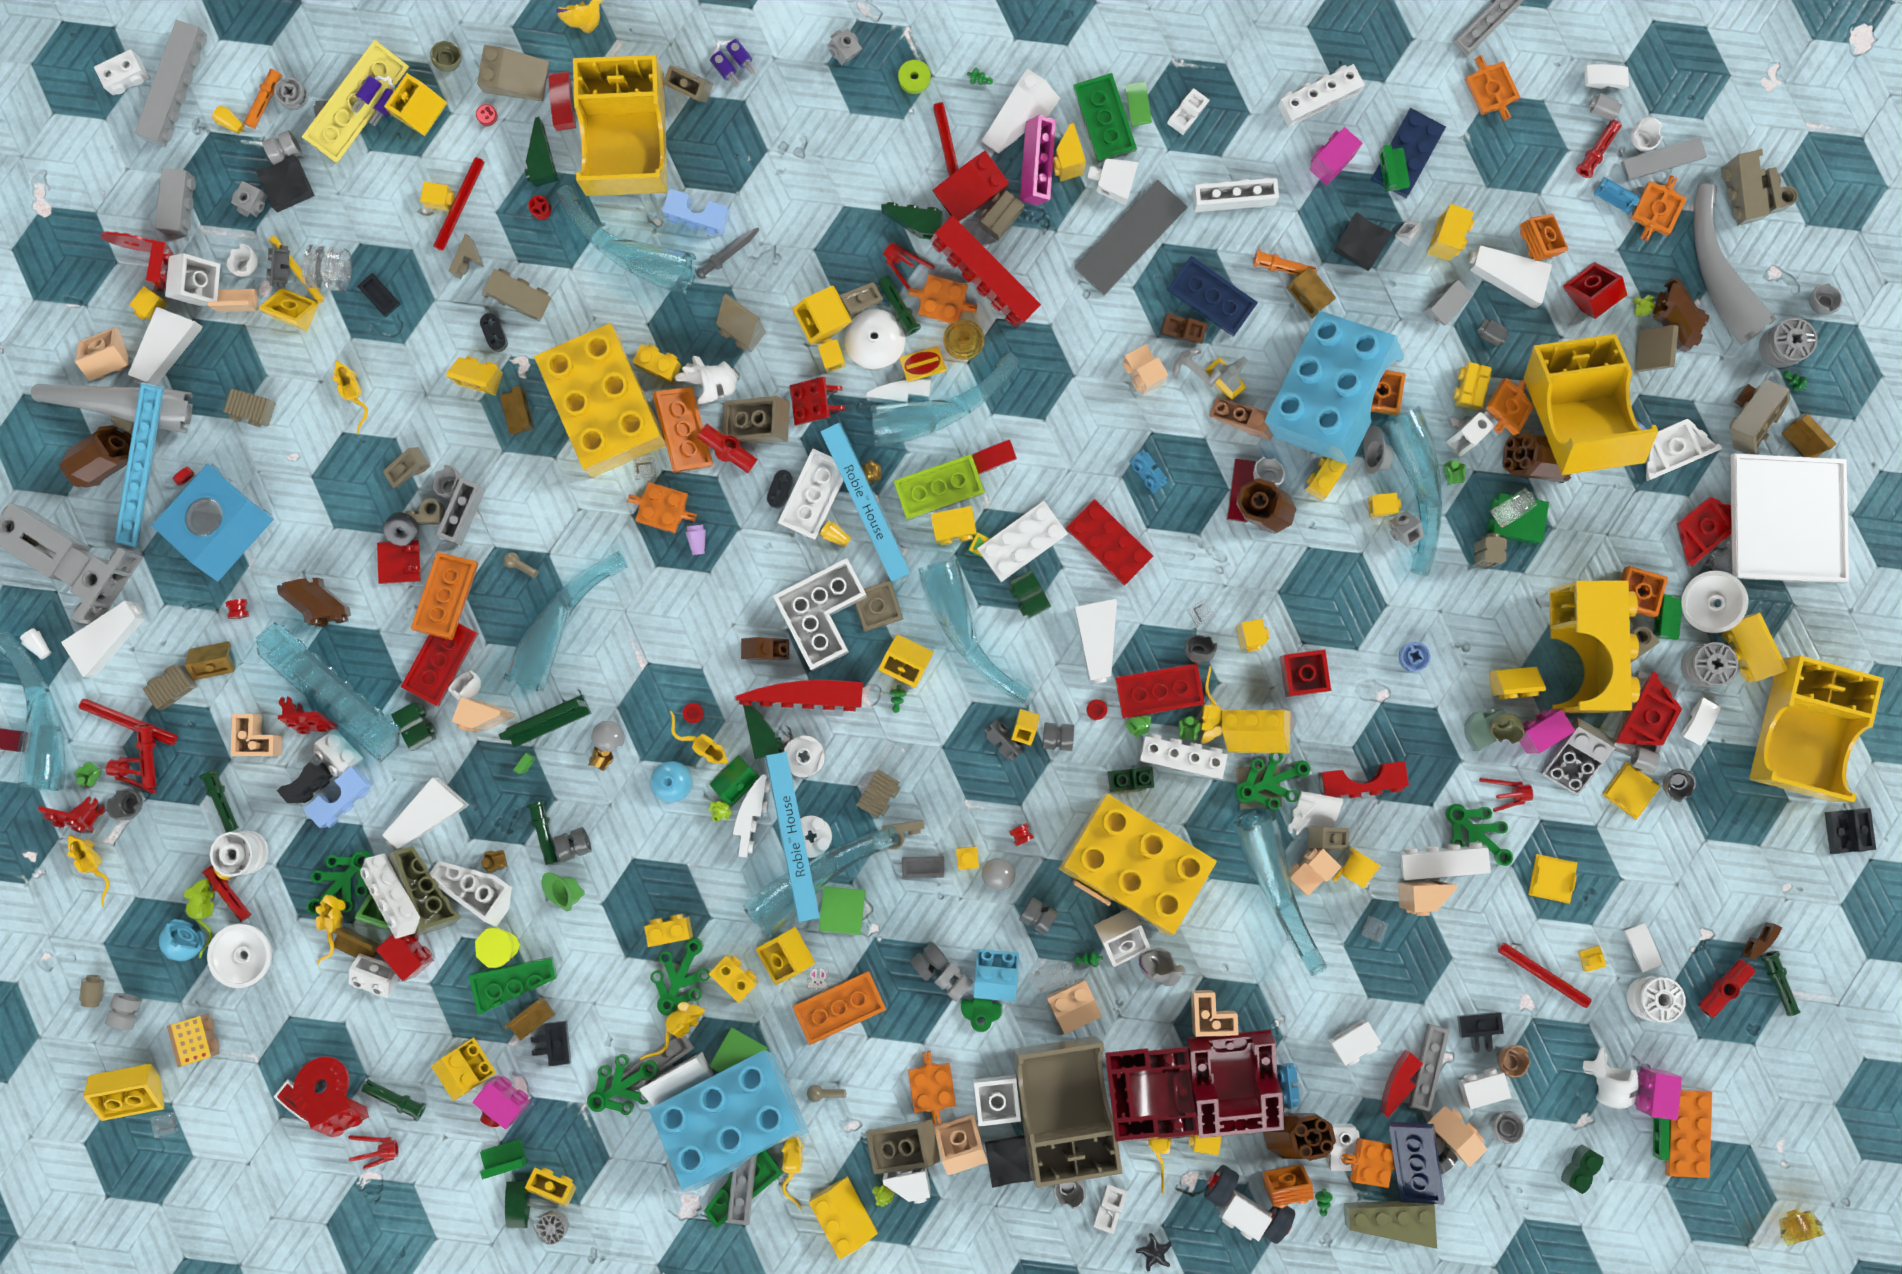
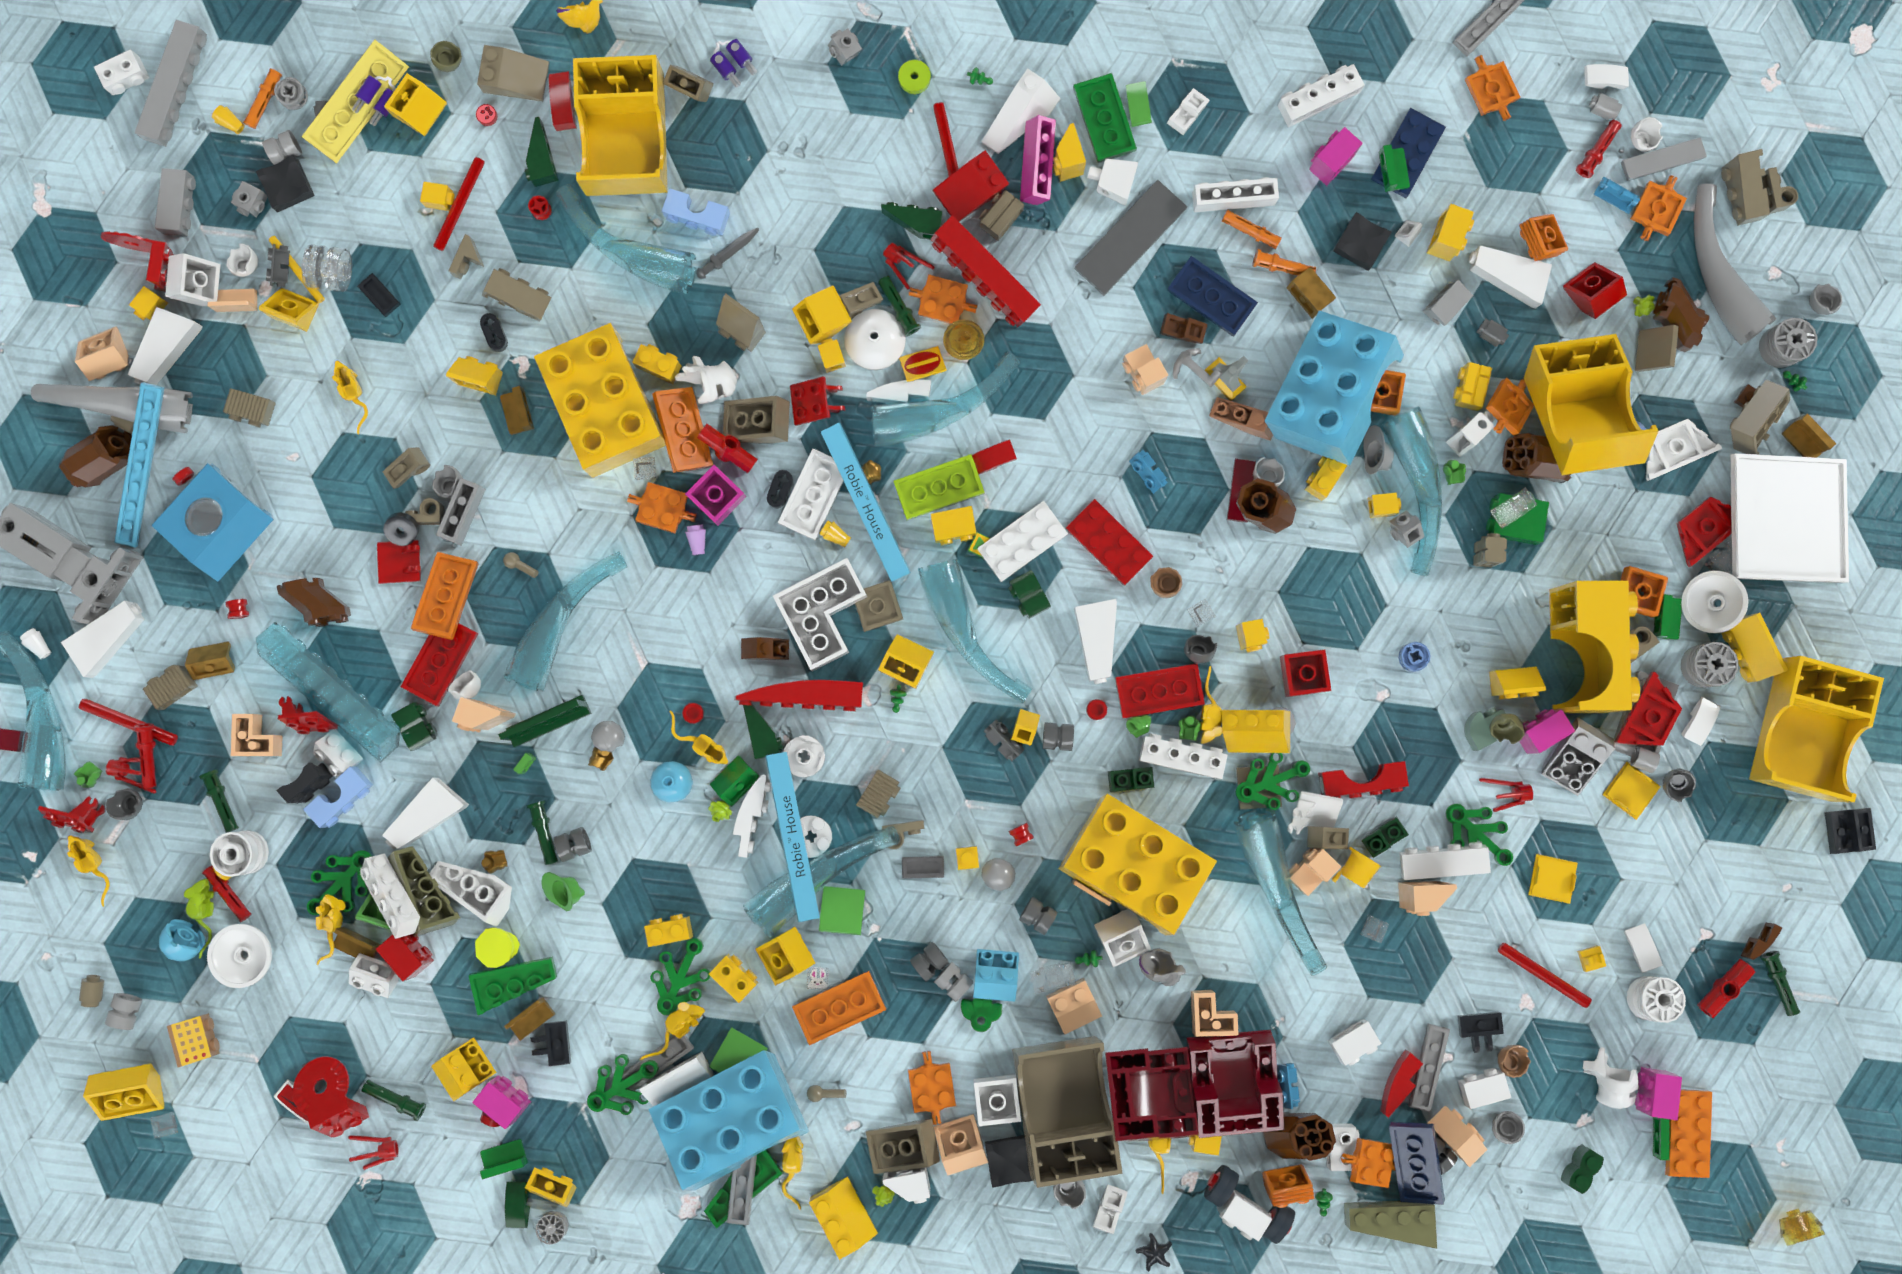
none -> dark pink brick [685,465,747,526]
none -> medium nougat hair [1150,567,1182,598]
none -> orange pin [1222,210,1282,250]
none -> dark green slope [1361,816,1409,858]

